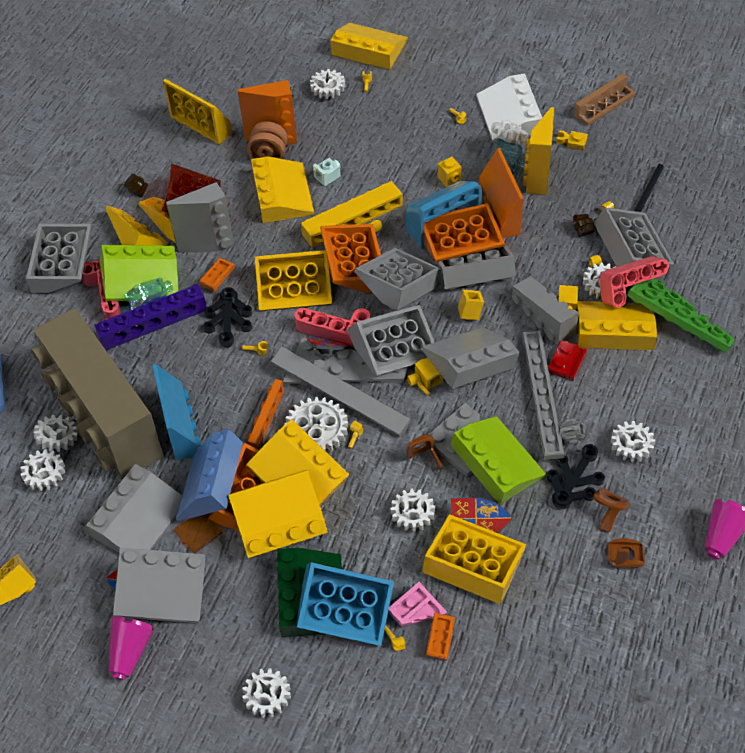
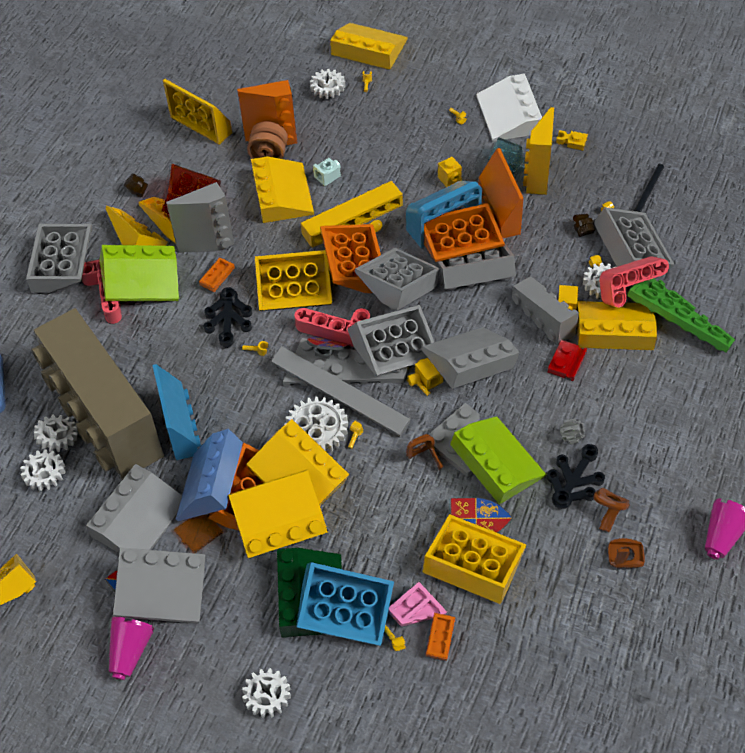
dark purple brick [94,284,207,350] -> none
clear light blue torso [126,277,173,309] -> none
orange plate [247,379,284,450] -> none
white gear [391,488,435,532] -> none
yellow brick [458,290,484,320] -> none
white gear [490,120,528,143] -> none
light grey tile [522,331,564,460] -> none
medium nougat fence [574,73,636,126] -> none
white gear [610,421,655,462] -> none

